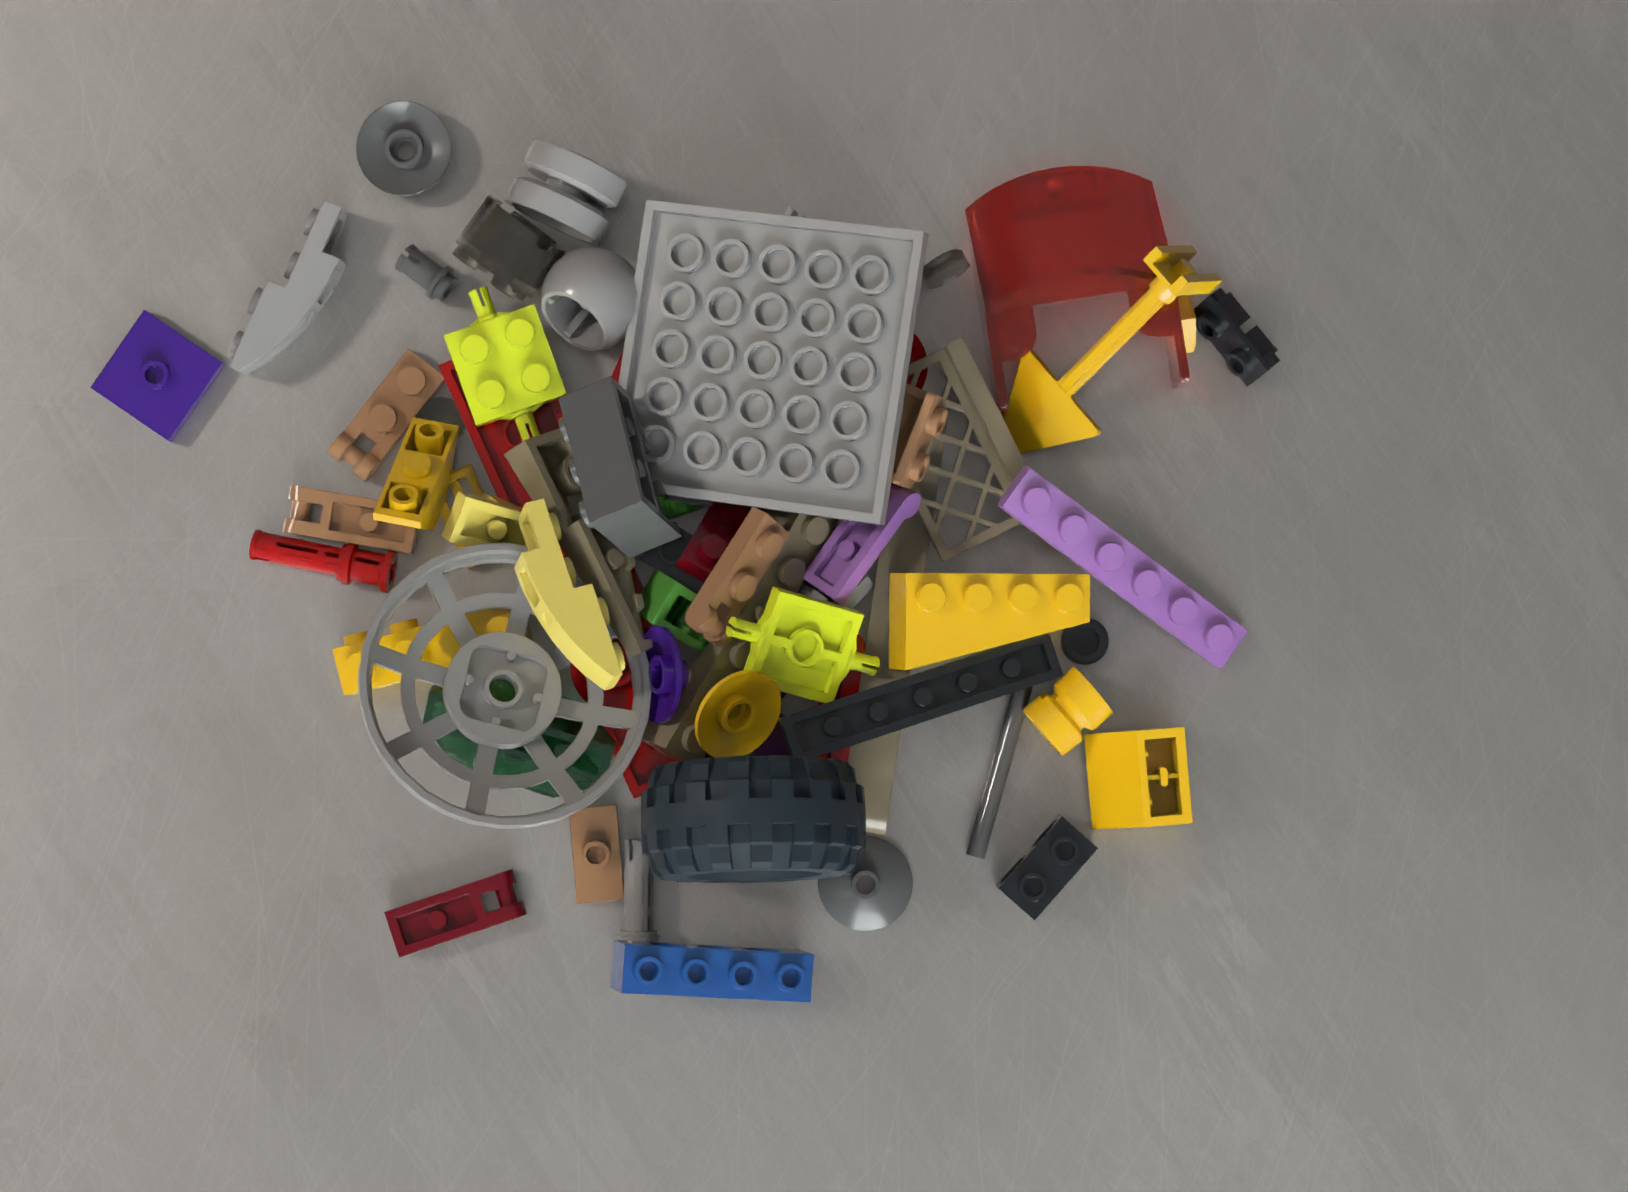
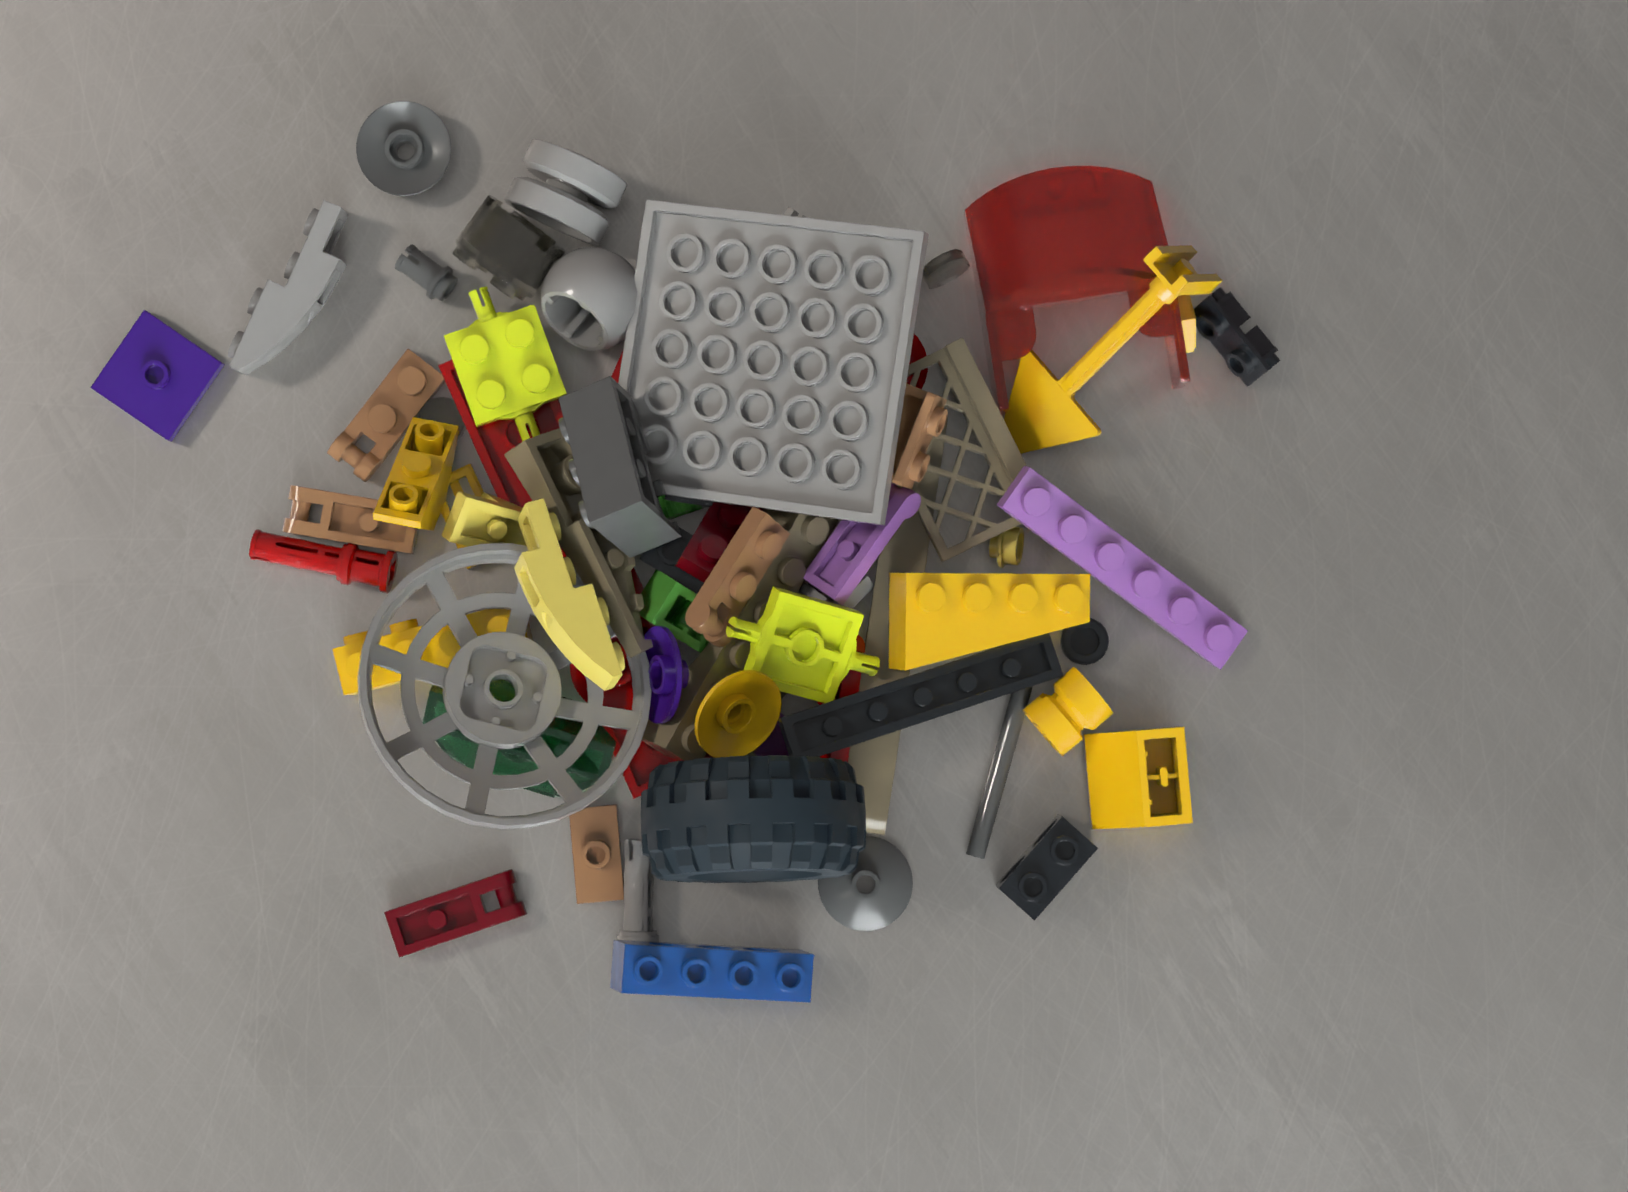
none -> light yellow plate [989,527,1024,568]

